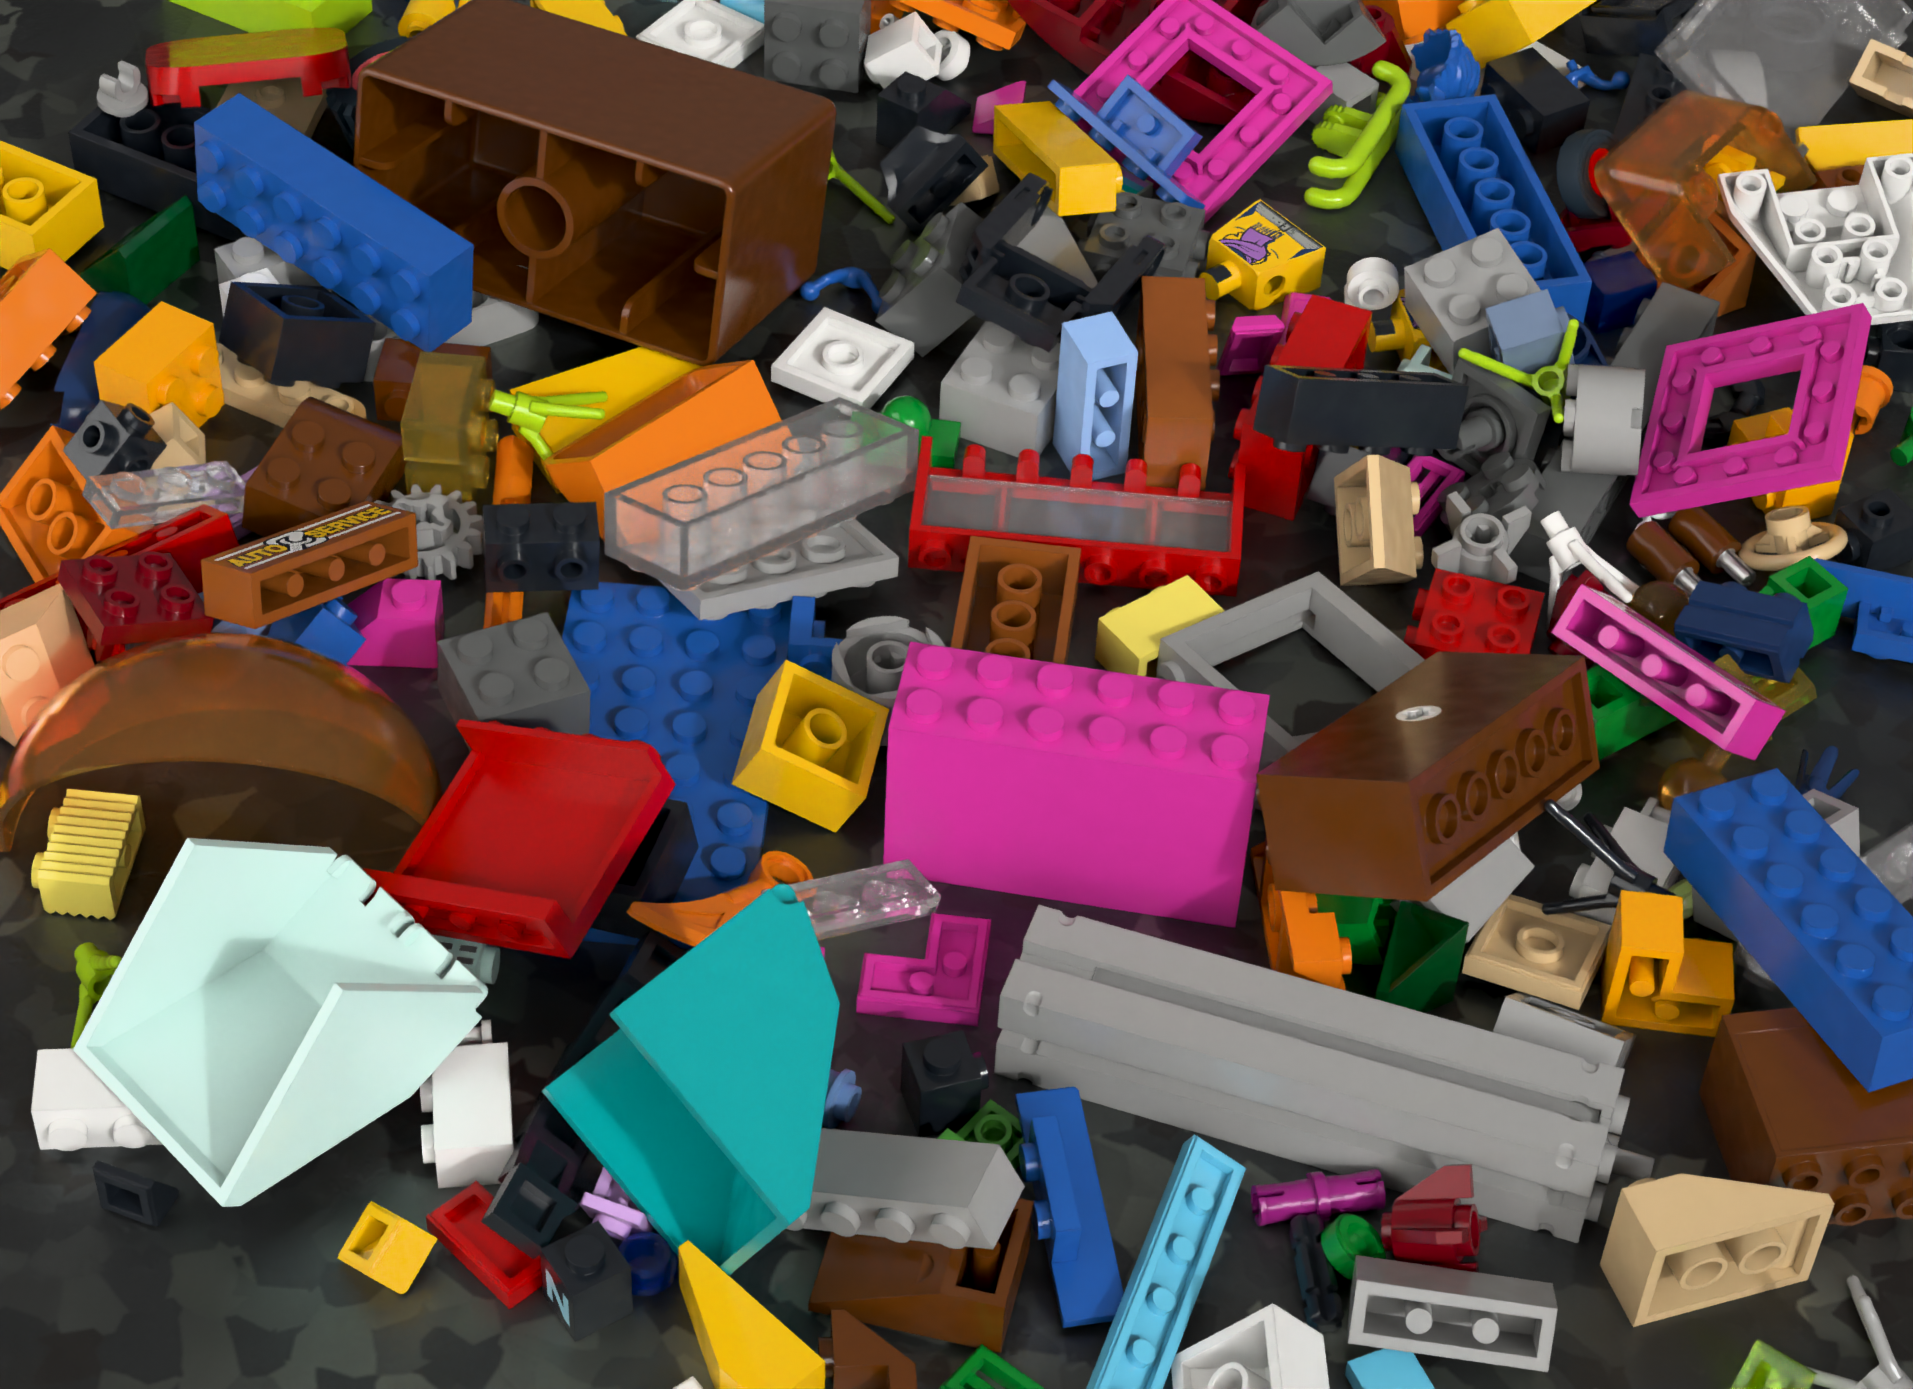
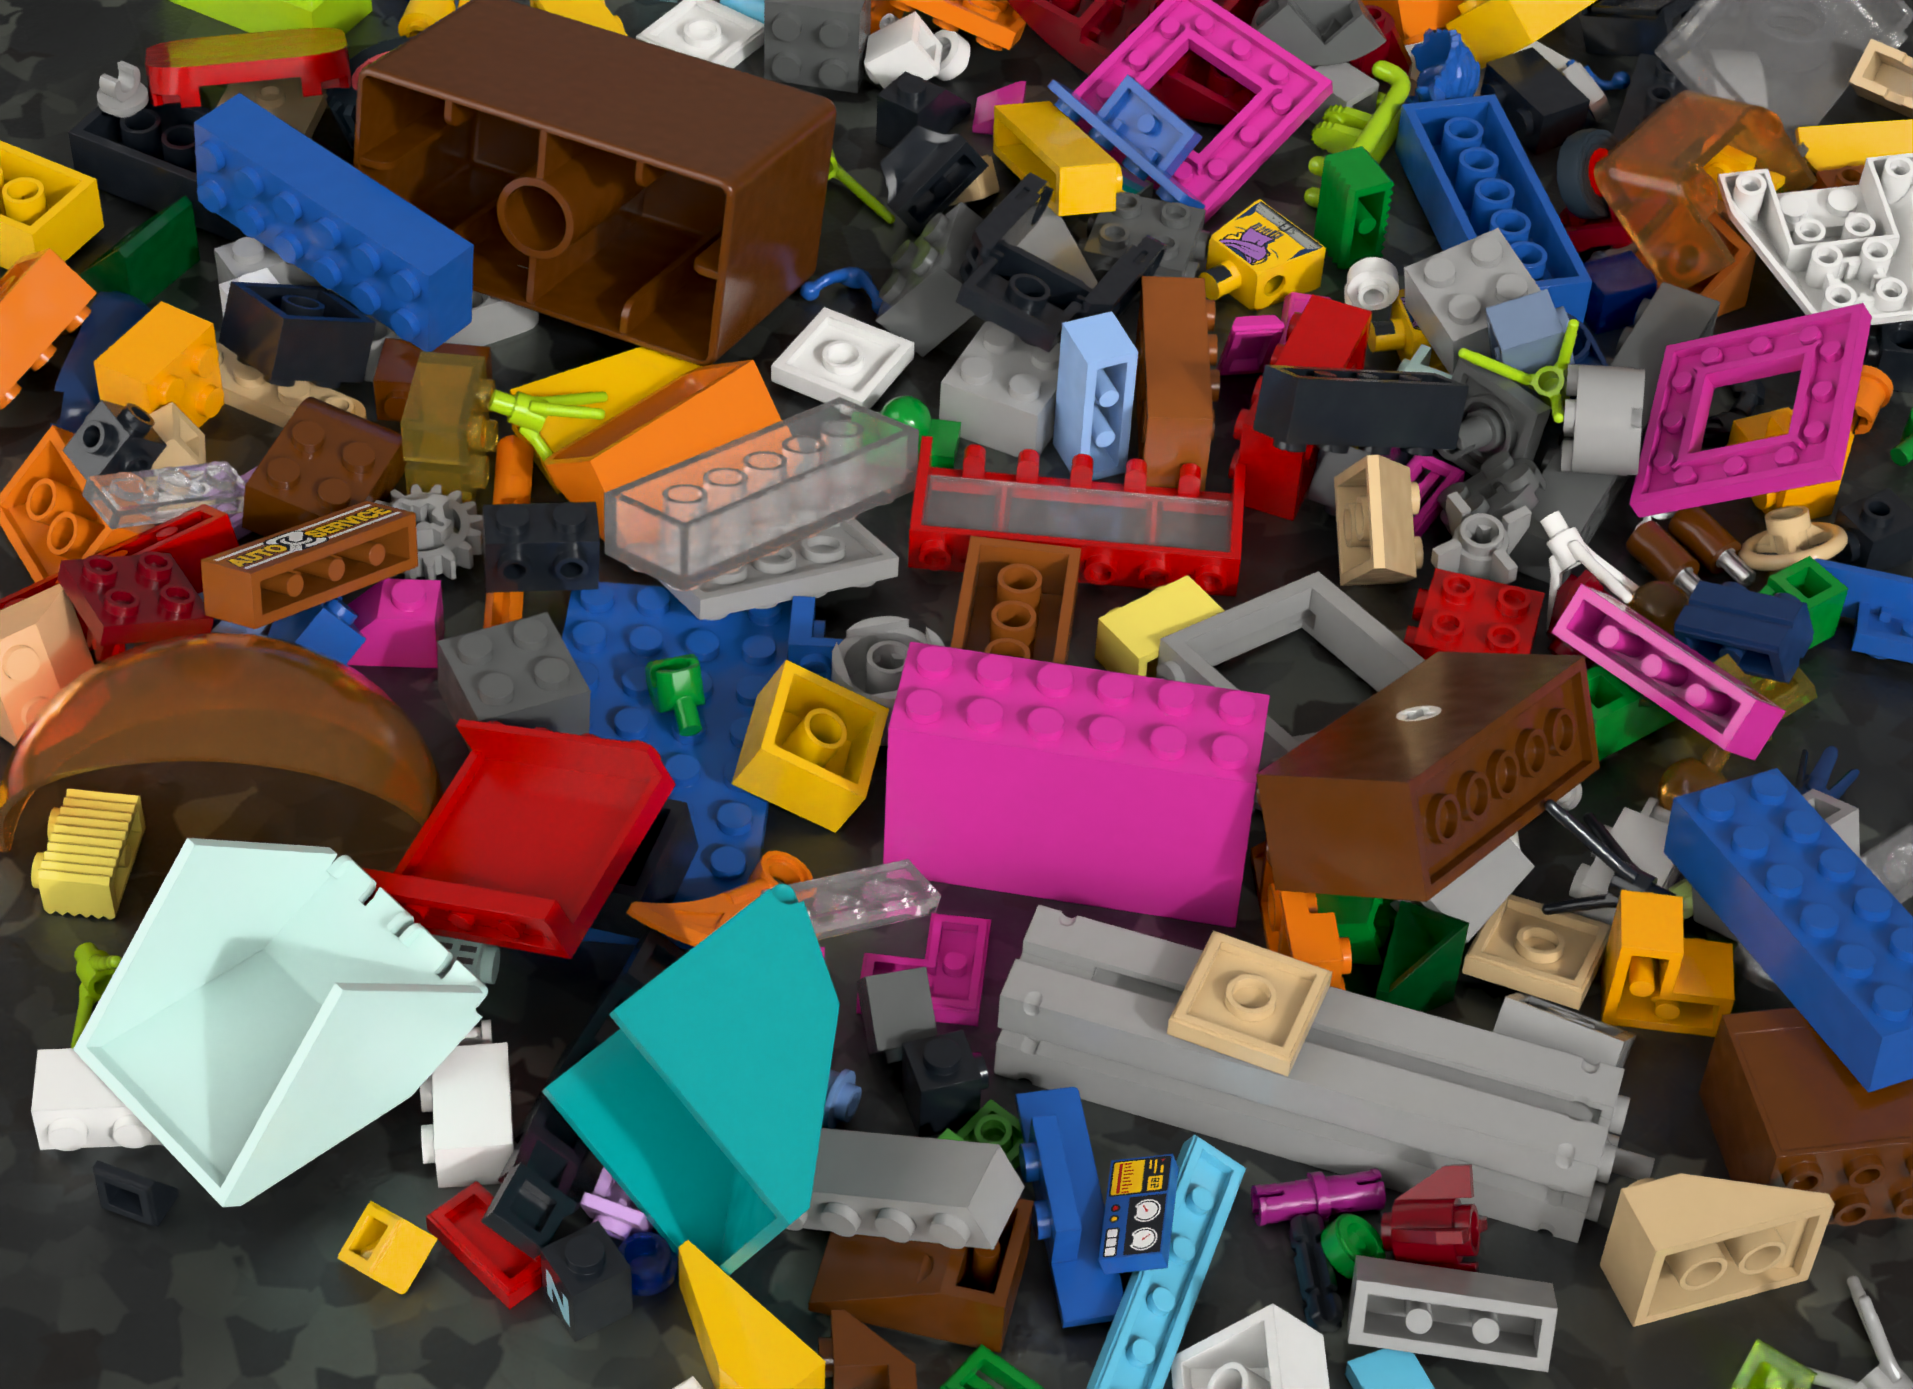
none -> green piece [645,654,705,736]
none -> dark grey brick [856,967,938,1064]
none -> tile [1098,1154,1179,1275]
none -> tan plate [1167,931,1332,1077]
none -> green brick [1314,146,1395,270]
none -> light grey tile [1562,61,1611,122]

